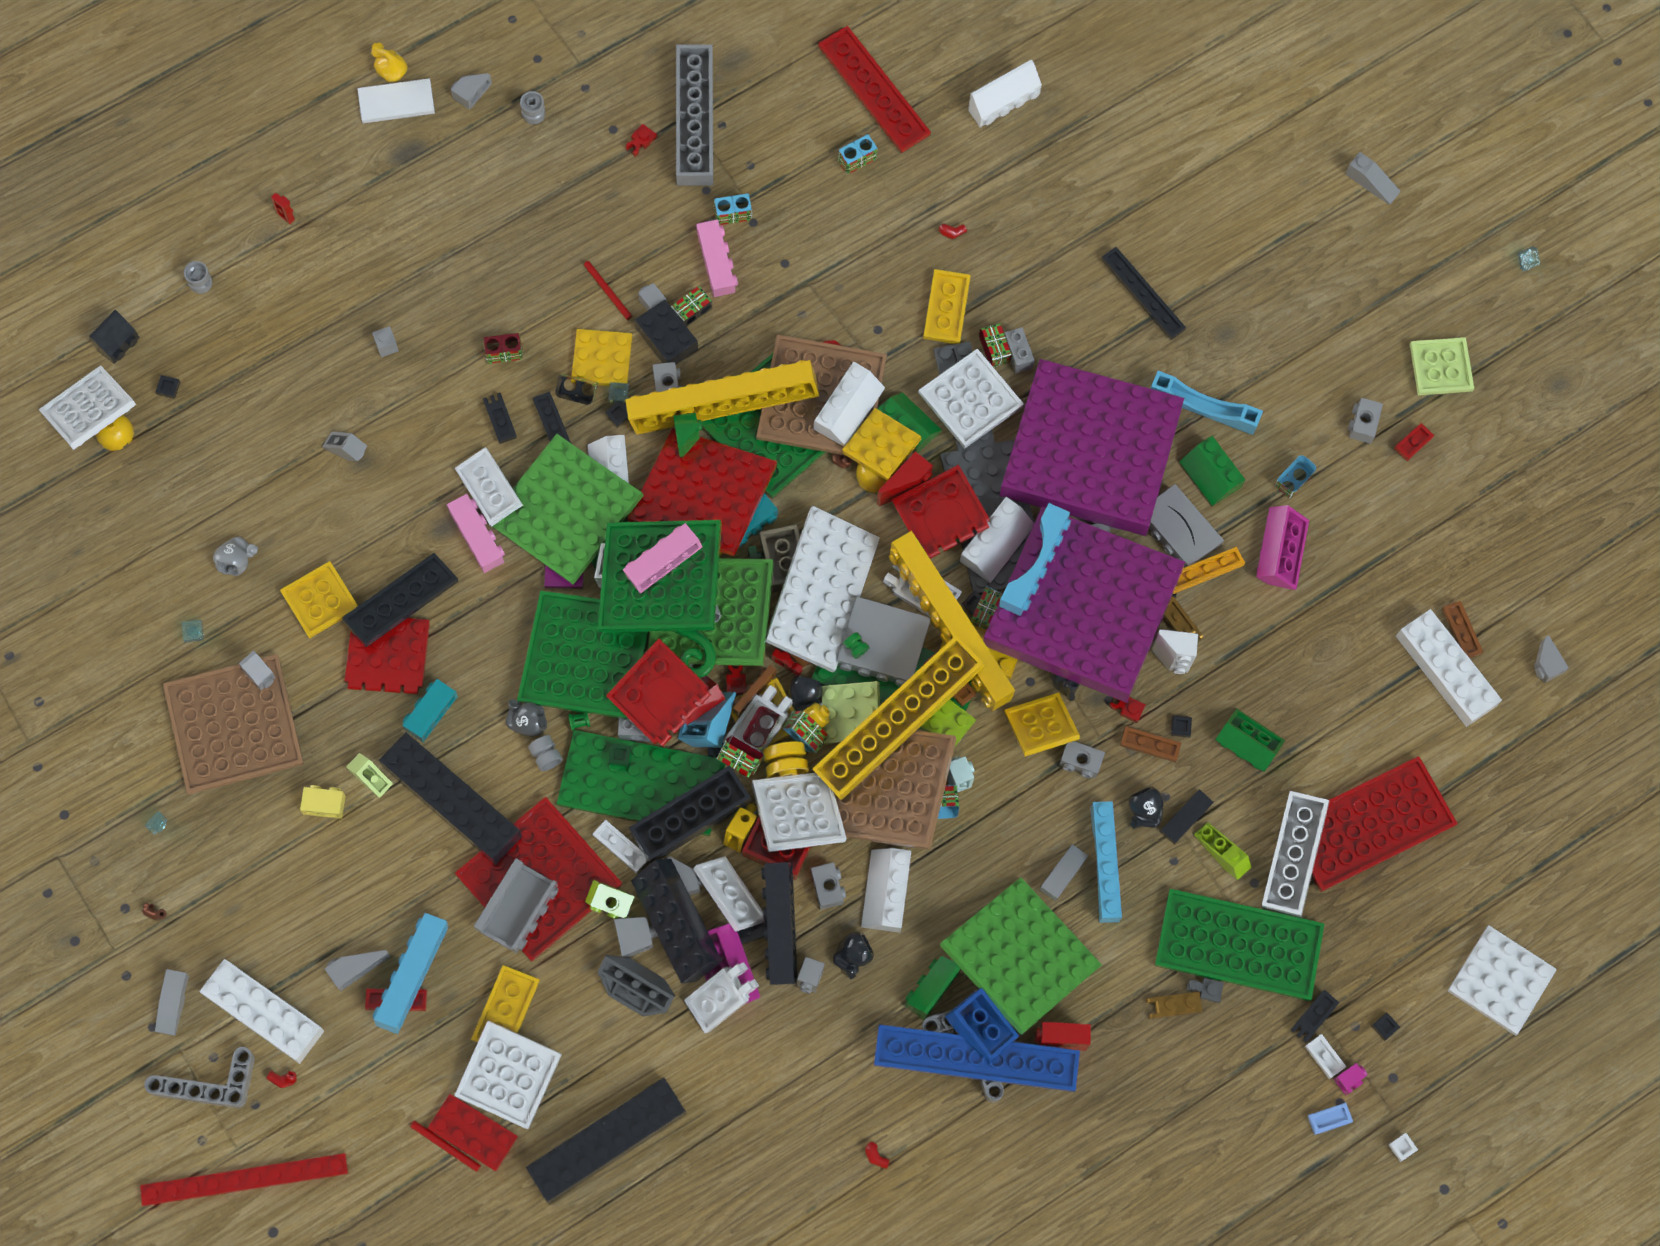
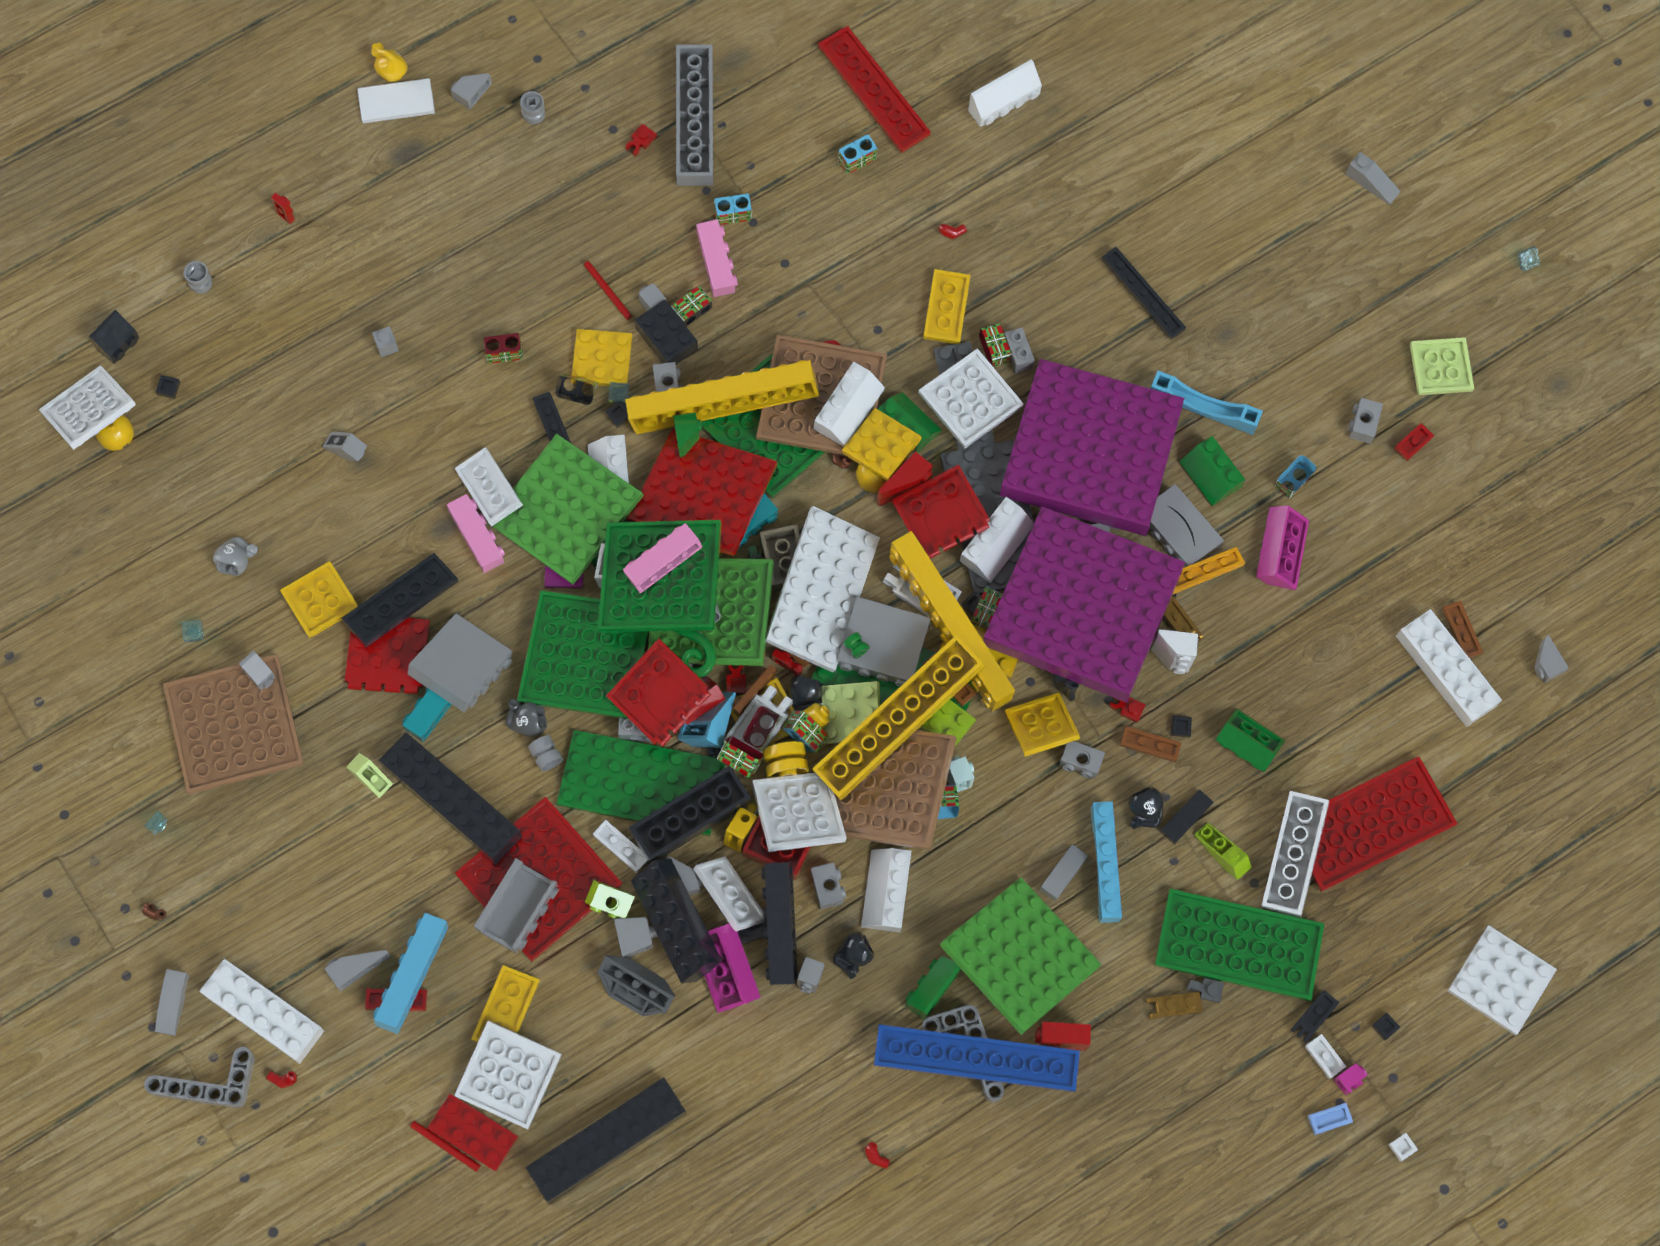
red plate [140,1153,349,1207] -> none
light yellow brick [300,785,346,819] -> none
black hinge [483,392,517,444] -> none
green bush [568,713,591,731] -> none
dark green plate [609,744,631,767] -> none
white tile [684,962,759,1034] -> none
blue slope [945,988,1019,1061] -> none
medium azure arch [999,503,1071,616] -> none
none -> light grey brick [408,614,512,712]

